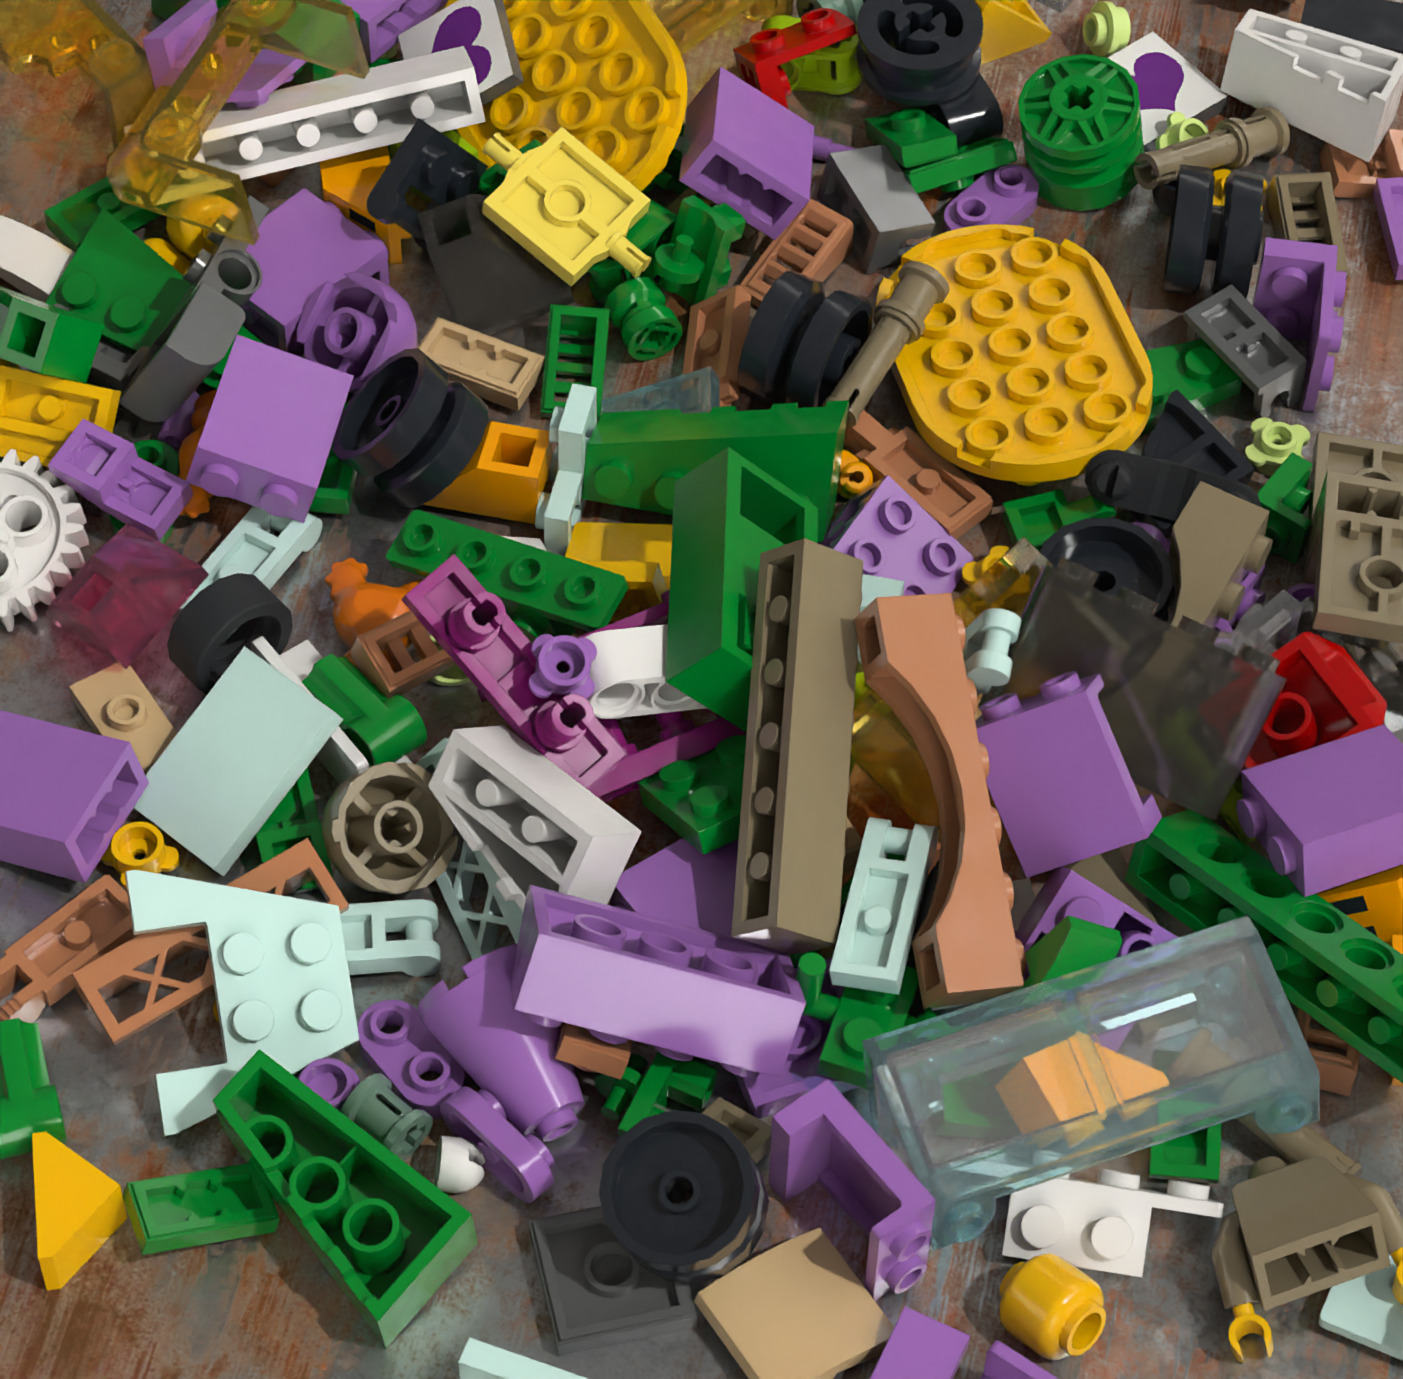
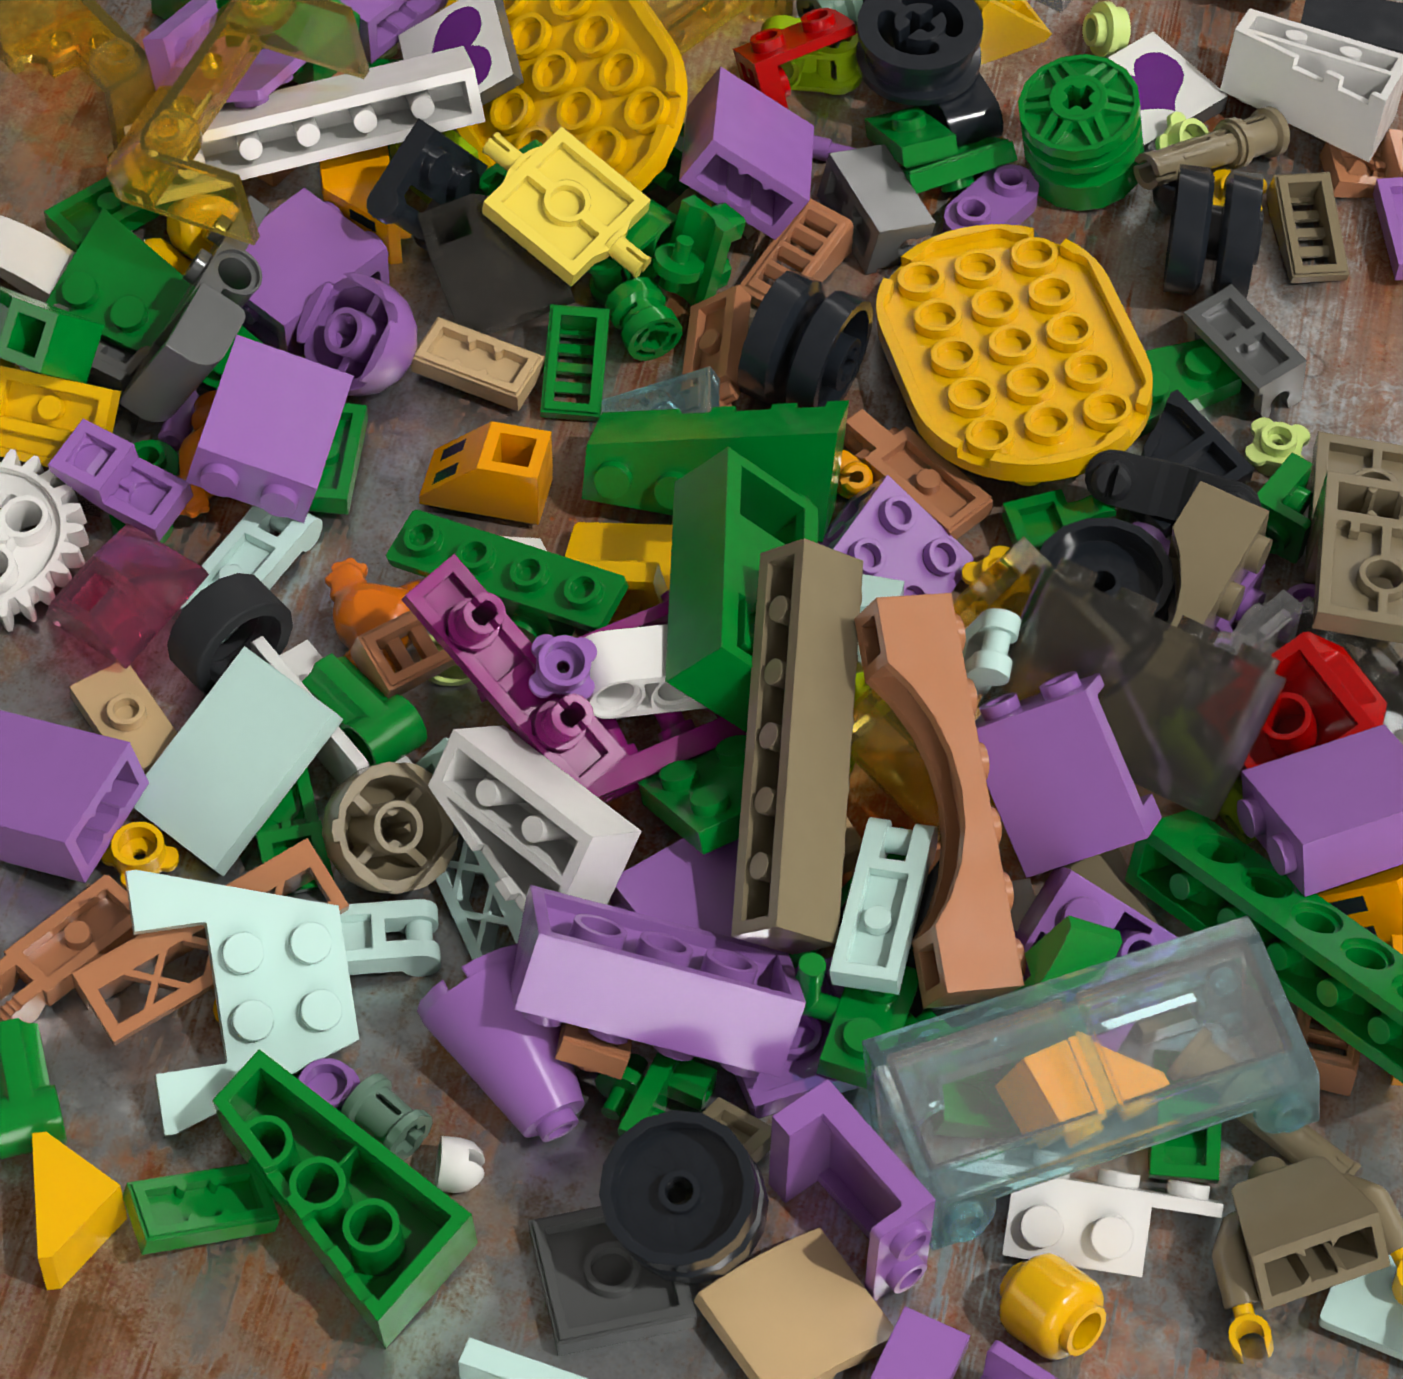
black wheel [333,348,488,508] -> none
medium lavender plate [357,1000,465,1119] -> none
medium lavender plate [440,1086,555,1203] -> none
light aqua plate [535,383,597,557] -> none
dark tan pin [822,261,950,427] -> none
medium lavender bracket [1252,237,1347,412] -> none

